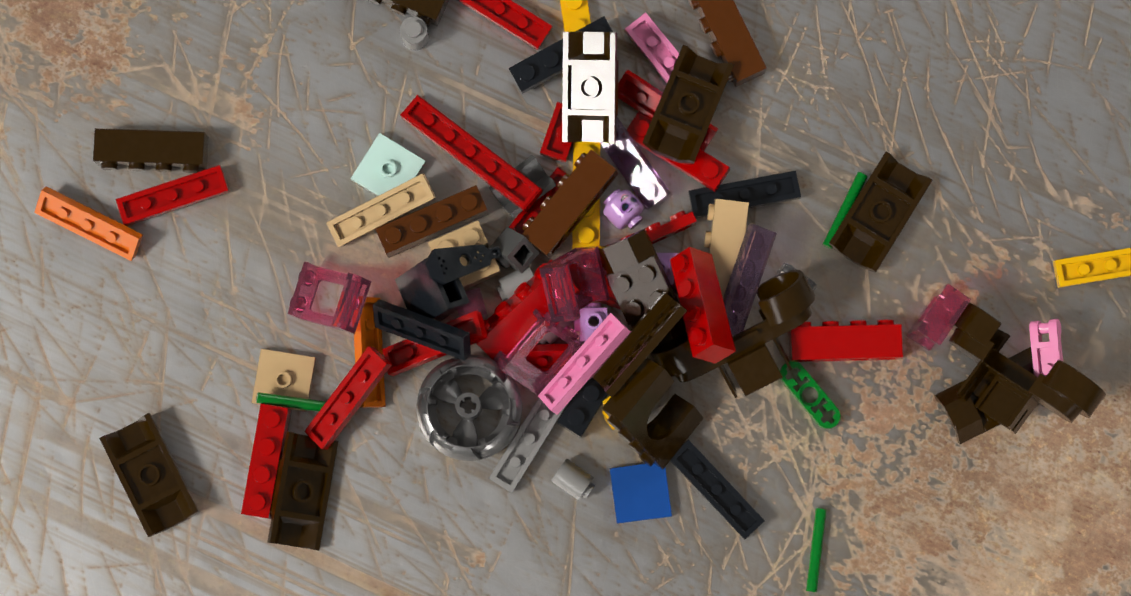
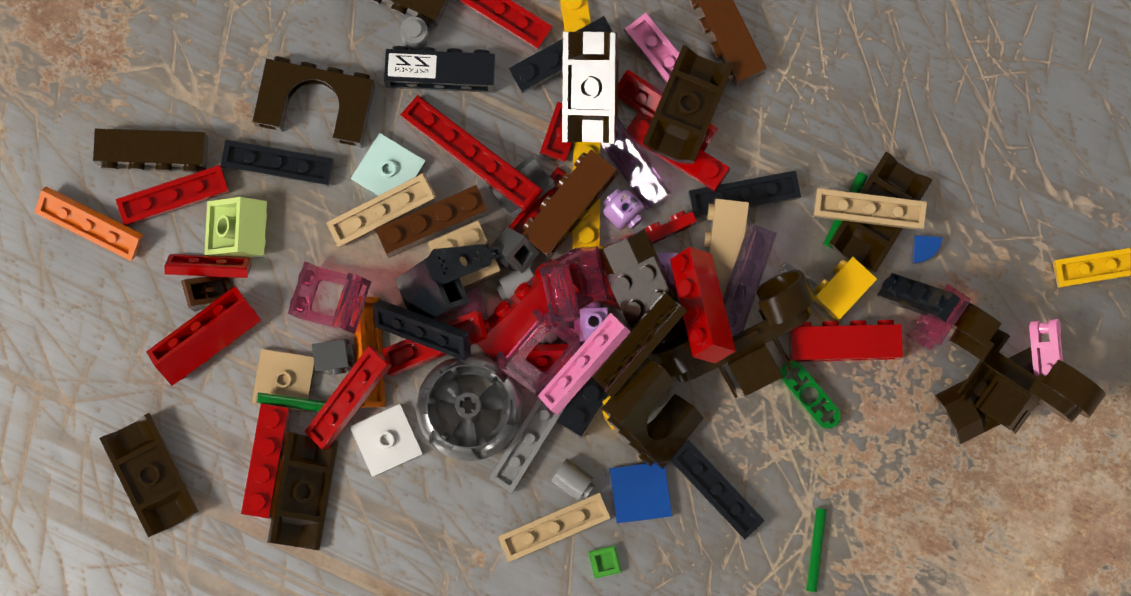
none -> red brick [146,286,261,386]
none -> red tile [164,254,251,278]
none -> reddish brown slope [181,276,232,312]
none -> yellowish green slope [204,197,267,257]
none -> black plate [220,140,334,187]
none -> dark brown arch [252,56,375,148]
none -> dark grey brick [312,339,355,375]
none -> white plate [350,404,423,477]
none -> black brick [384,46,495,93]
none -> tan plate [498,493,610,562]
none -> bright green tile [588,545,621,579]
none -> tan plate [813,188,927,230]
none -> yellow brick [814,257,877,321]
none -> black plate [877,273,961,322]
none -> blue tile [912,235,943,264]

